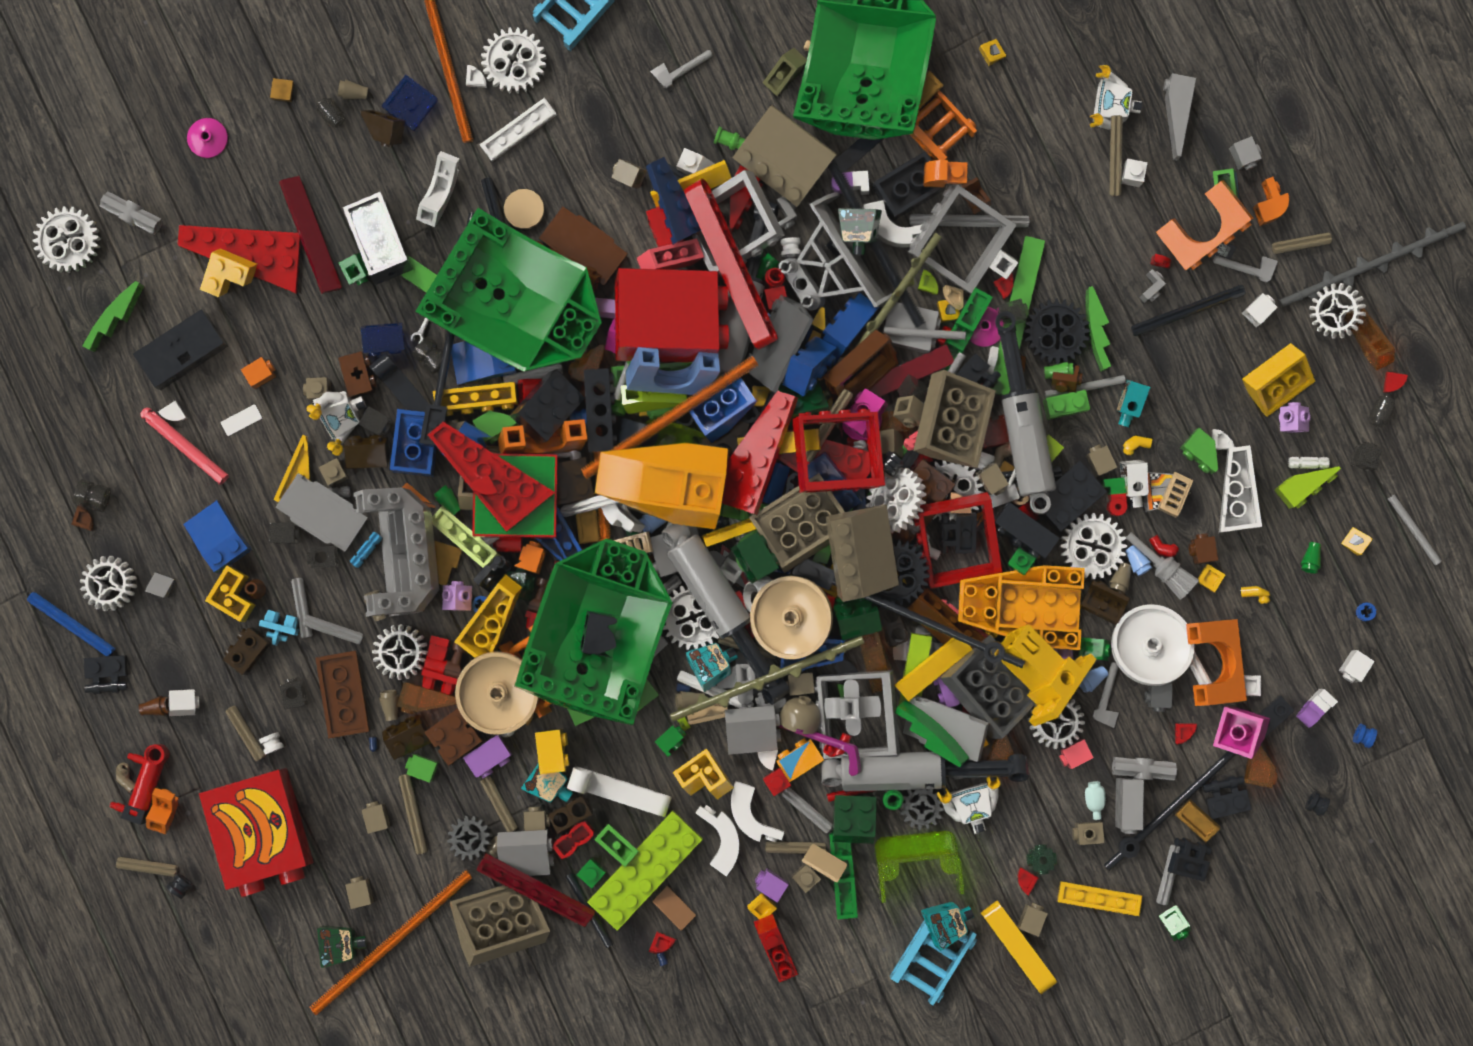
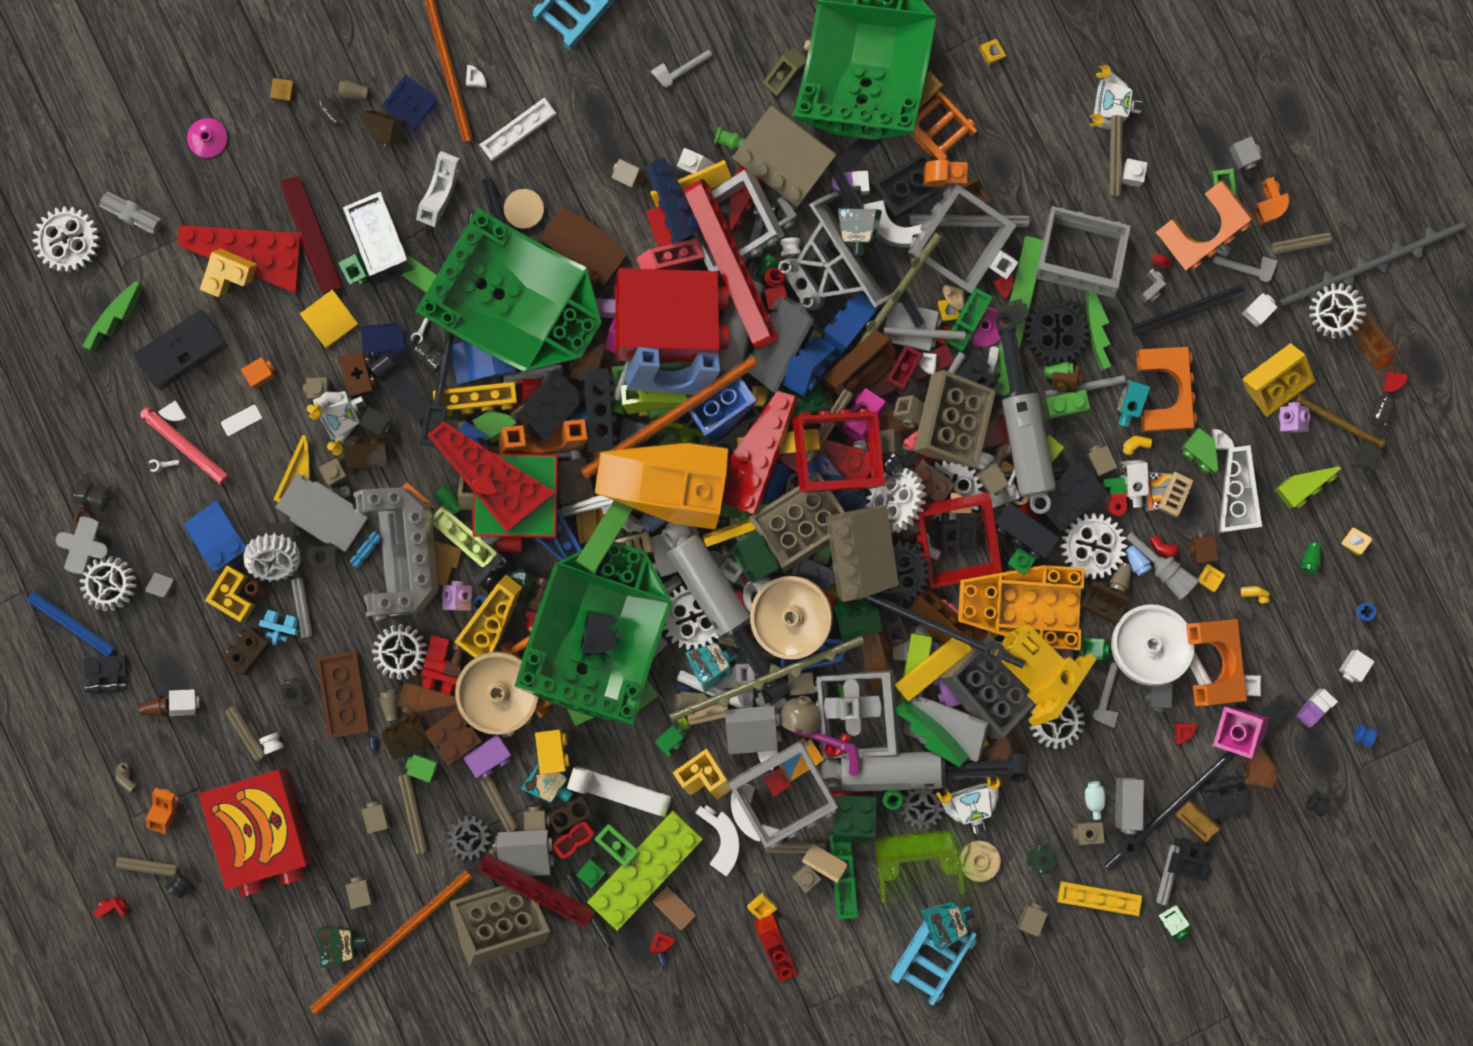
red piece [110,744,170,825] -> none
light grey axle [303,615,363,644] -> none
blue slope [390,409,436,477] -> none
white gear [481,27,547,94] -> none
orange window [514,541,547,574] -> none
medium lavender brick [755,868,789,902] -> none
light grey axle [782,787,833,833] -> none
yellow slope [812,307,825,333] -> none
lime tile [918,270,938,295] -> none
yellow beam [981,901,1057,994] -> none
red tile [1017,867,1038,896] -> none
coral brick [1059,739,1094,769] -> none
light blue cone [1079,666,1108,693] -> none
light grey piece [1112,757,1177,780] -> none
light grey slope [1163,73,1196,161] -> none
white axle [1288,457,1330,469] -> none
light grey bar [1388,494,1442,565] -> none
none -> light grey piece [56,517,108,574]
none -> red bracket [93,896,130,919]
none -> white hand [149,460,180,472]
none -> white gear [244,532,300,582]
none -> yellow slope [300,290,359,349]
none -> bright green slope [575,500,633,573]
none -> light grey window [728,740,838,848]
none -> dark red slope [886,345,924,390]
none -> white tile [919,353,937,375]
none -> tan tile [959,840,1001,882]
none -> light grey window [1035,206,1131,298]
none -> orange arch [1136,347,1197,433]
none -> pearl gold bar [1294,394,1386,450]

